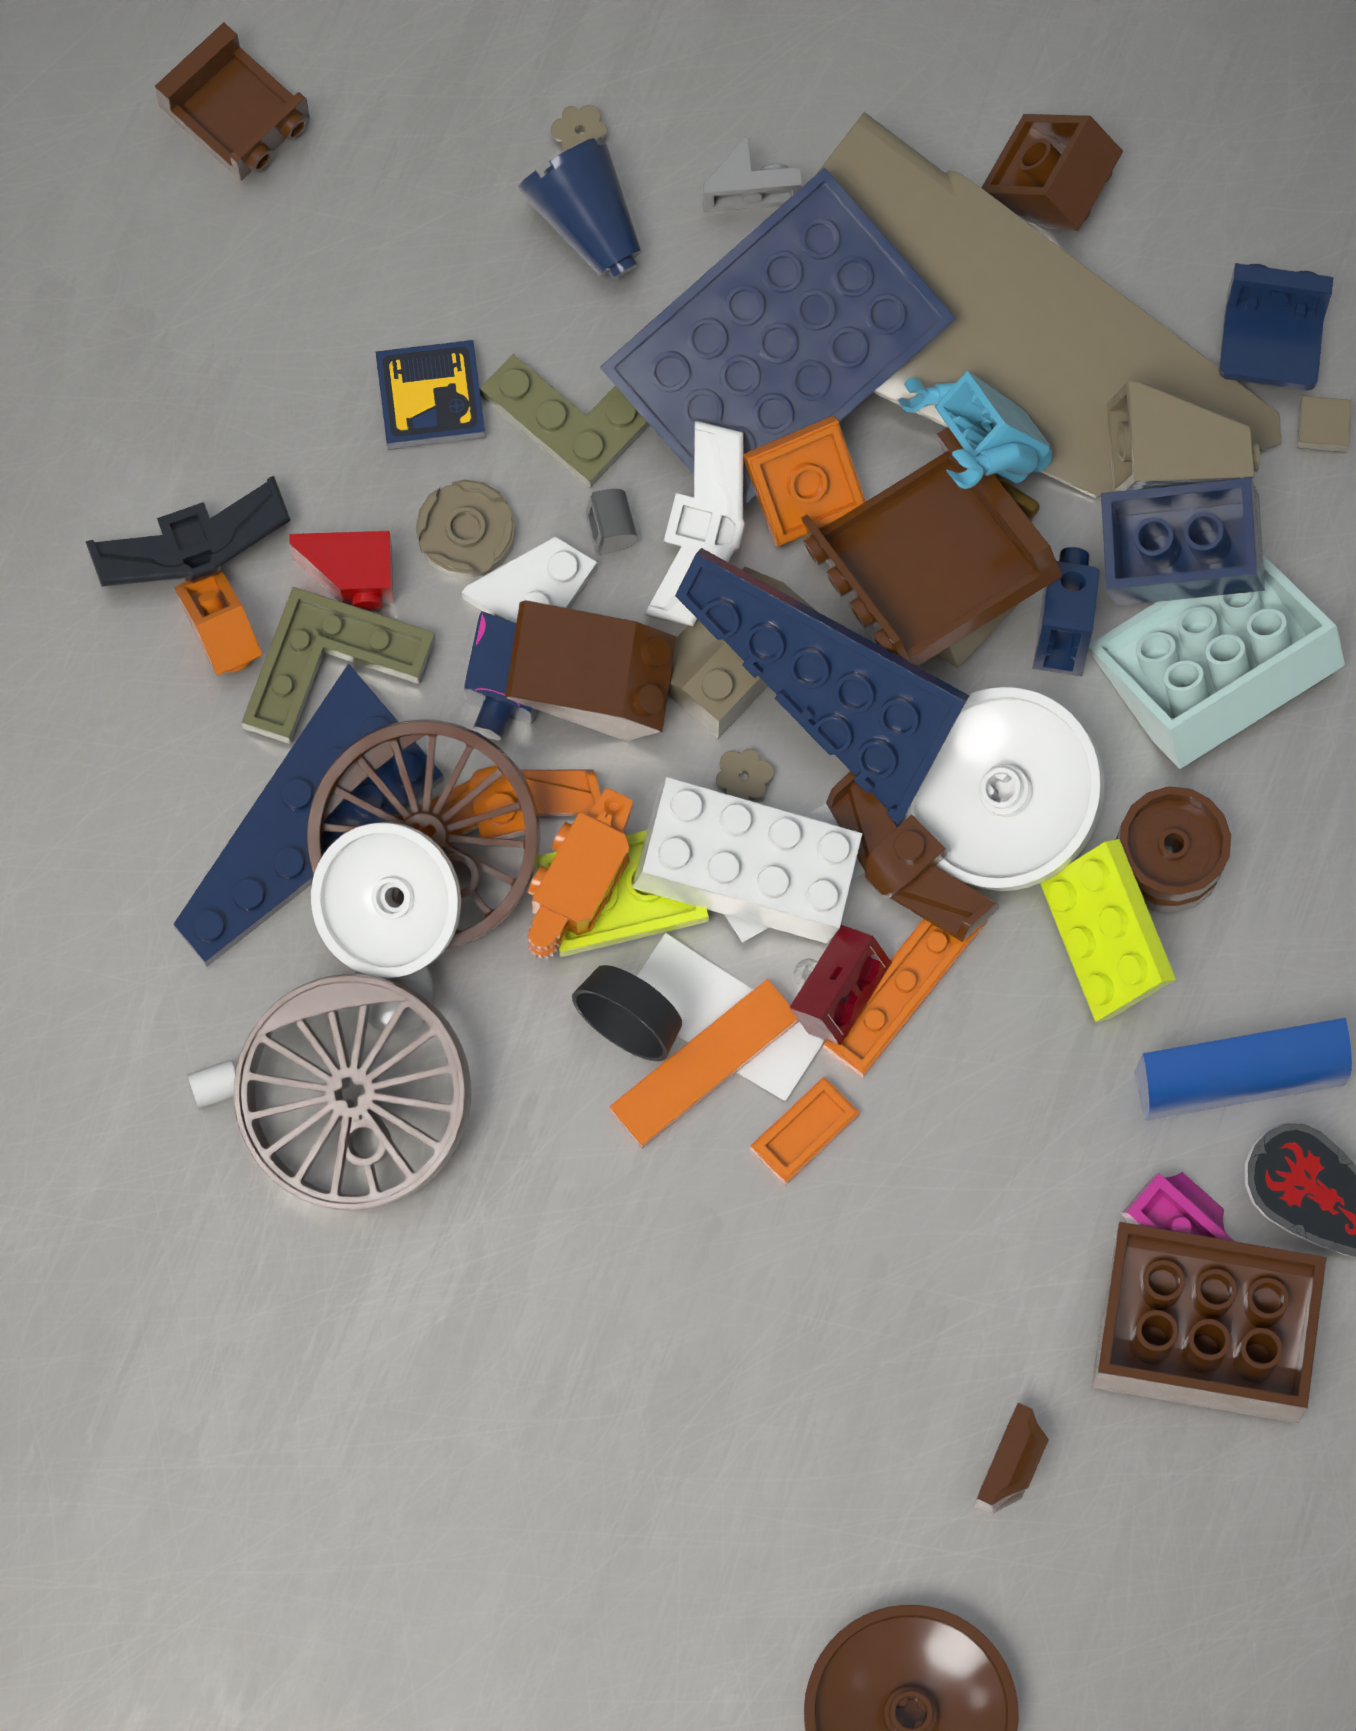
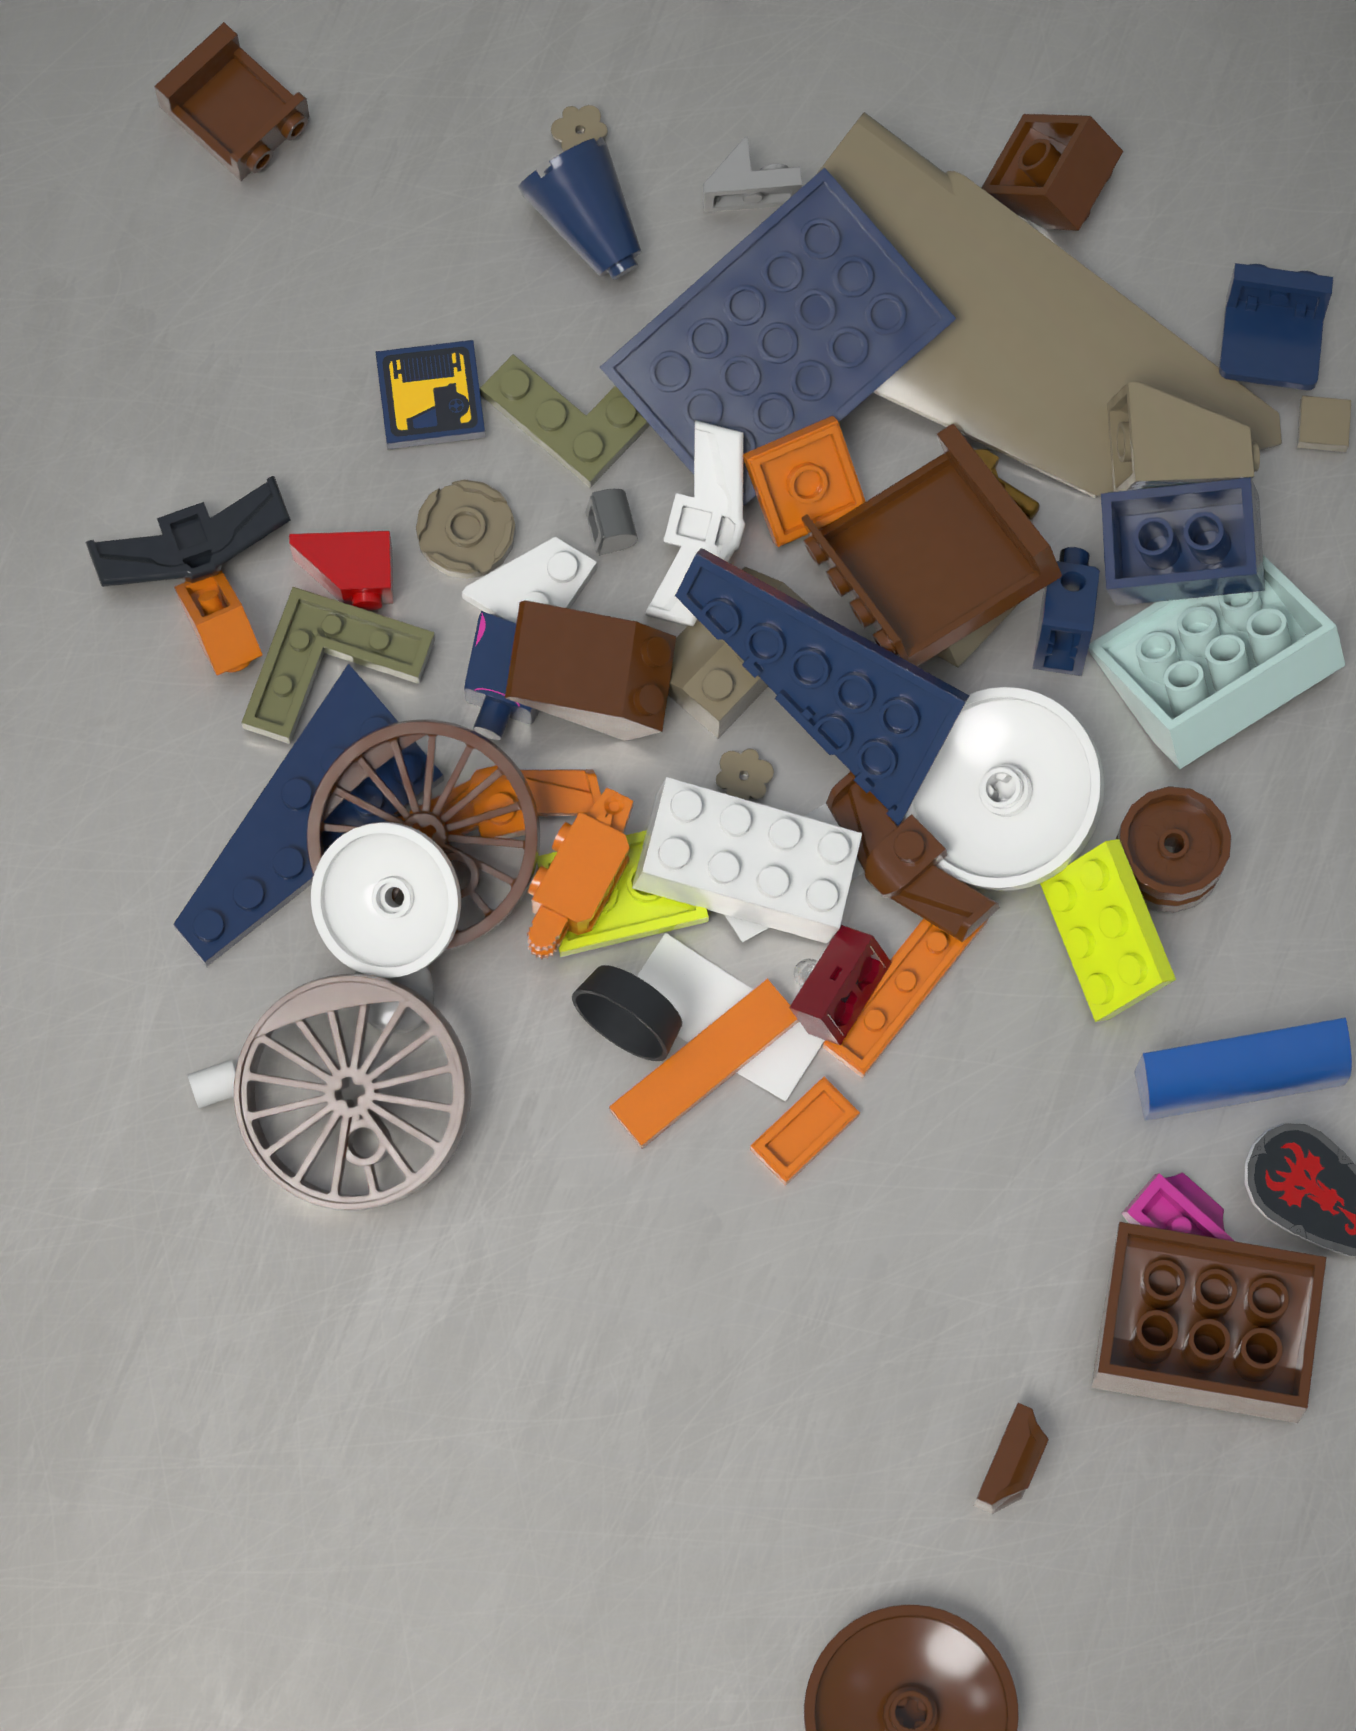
medium azure torso [898,370,1052,489] -> none

